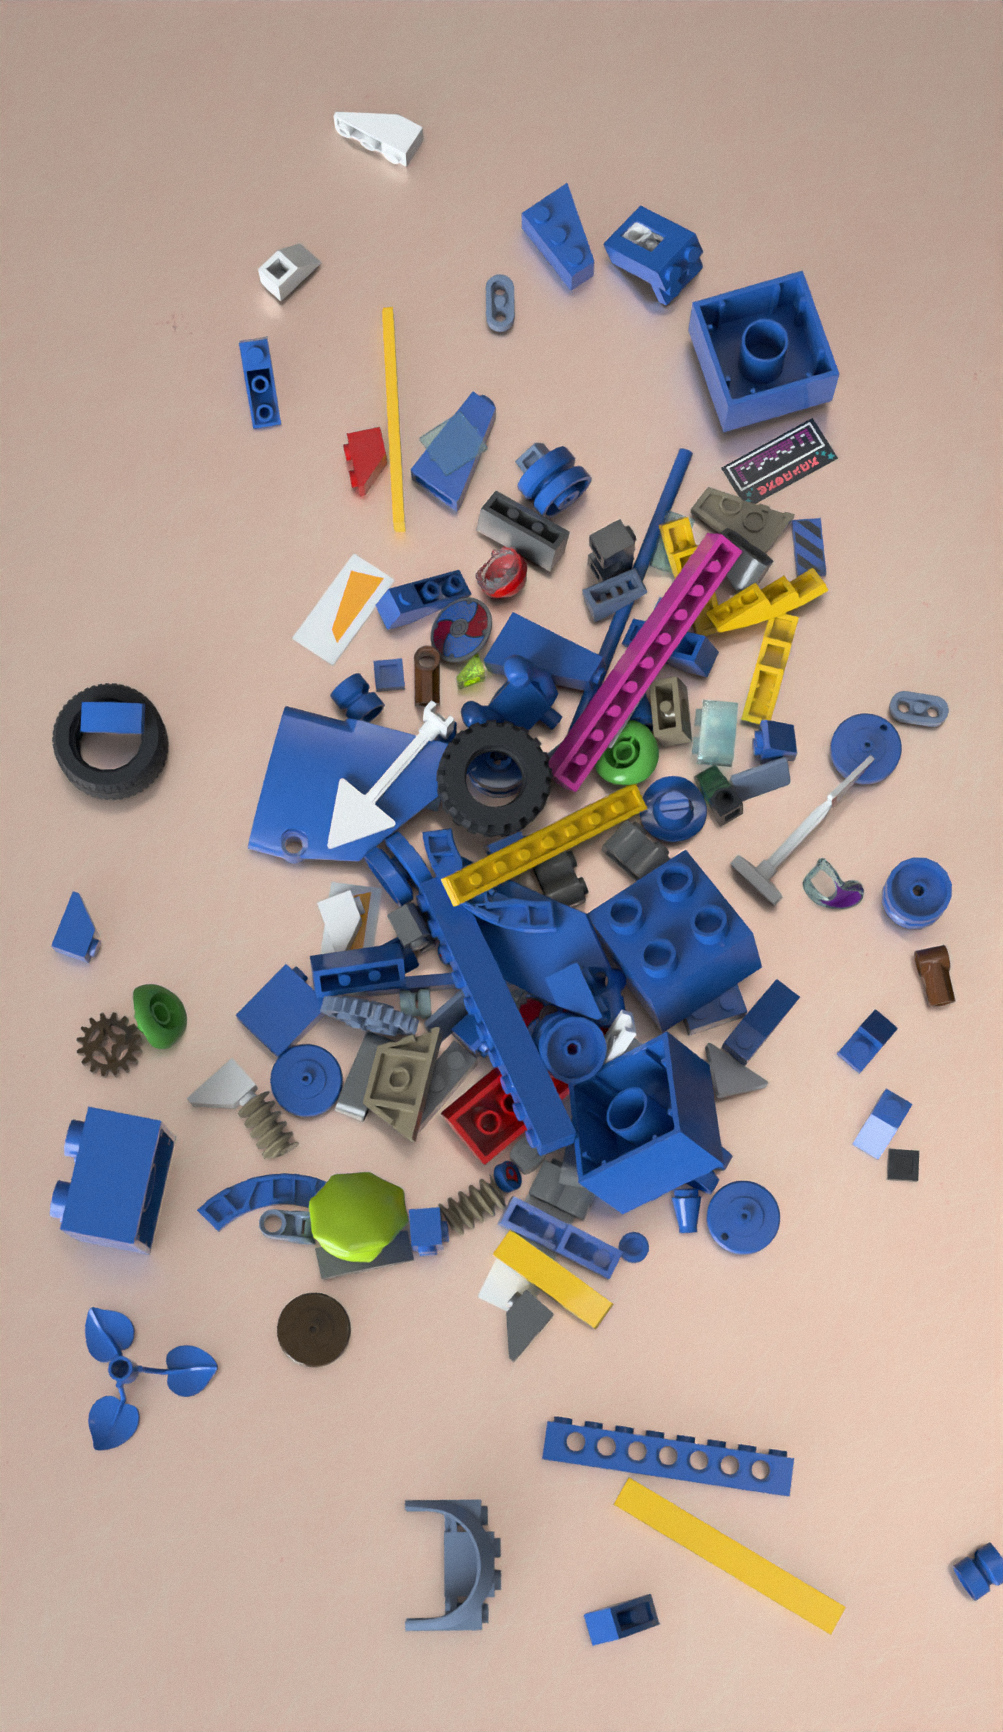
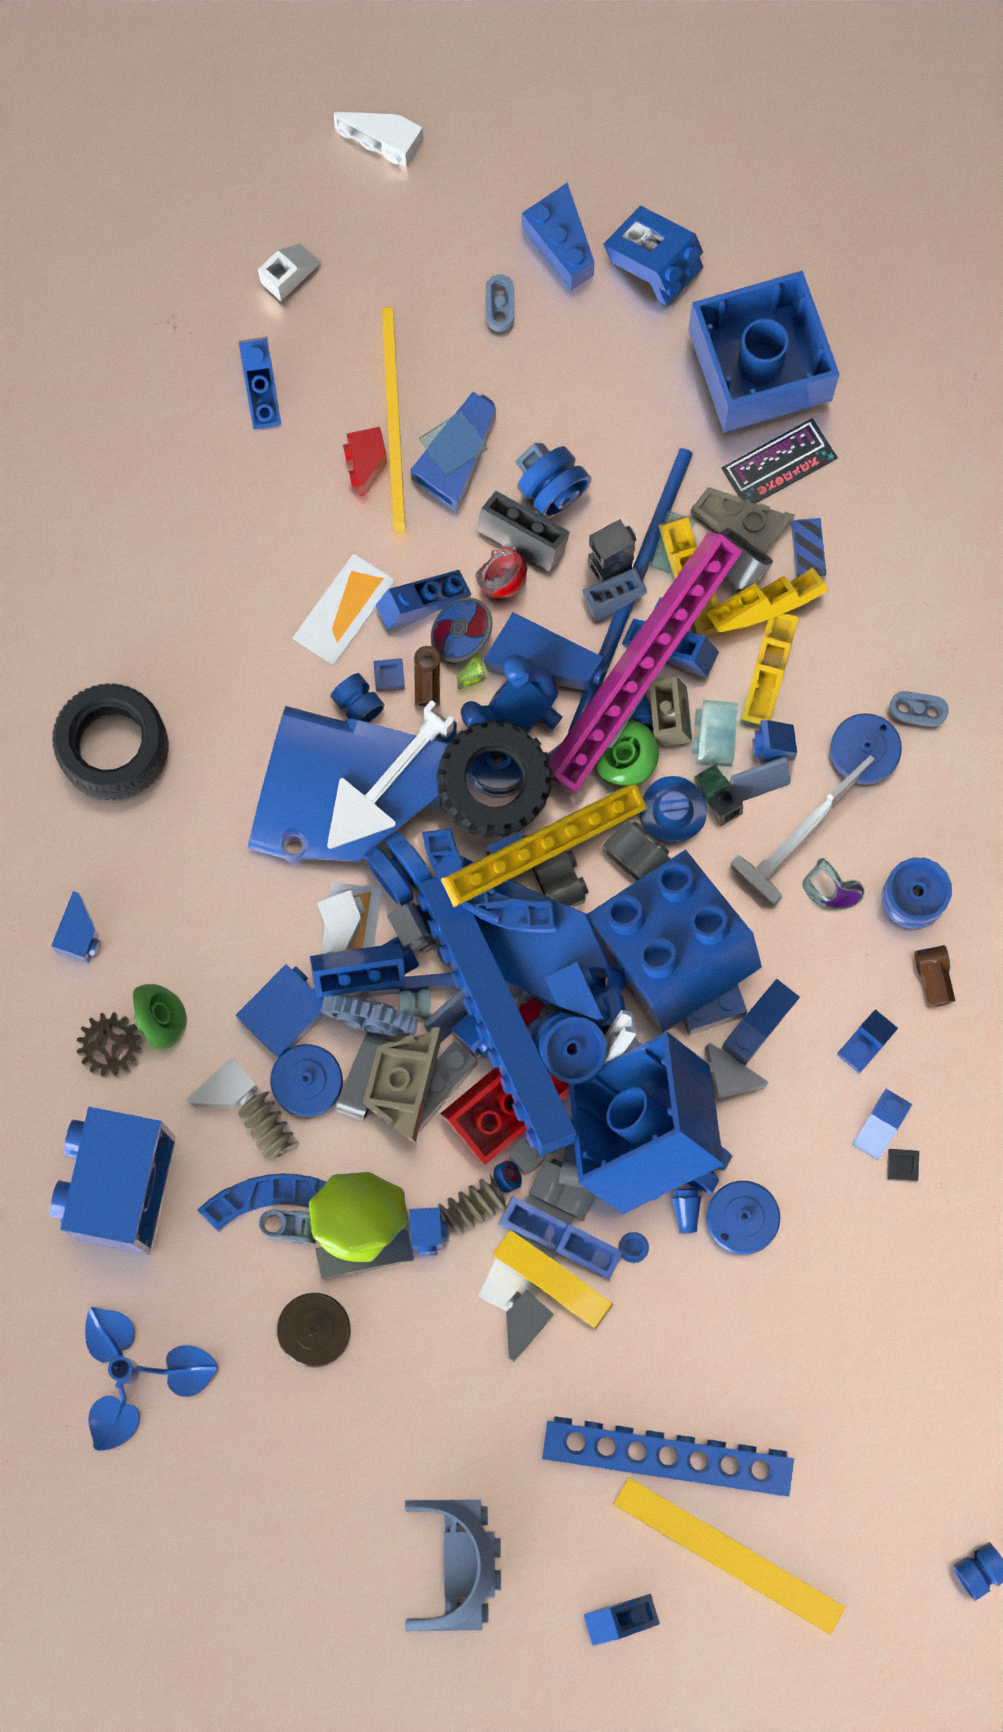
blue slope [80,702,145,734] -> none

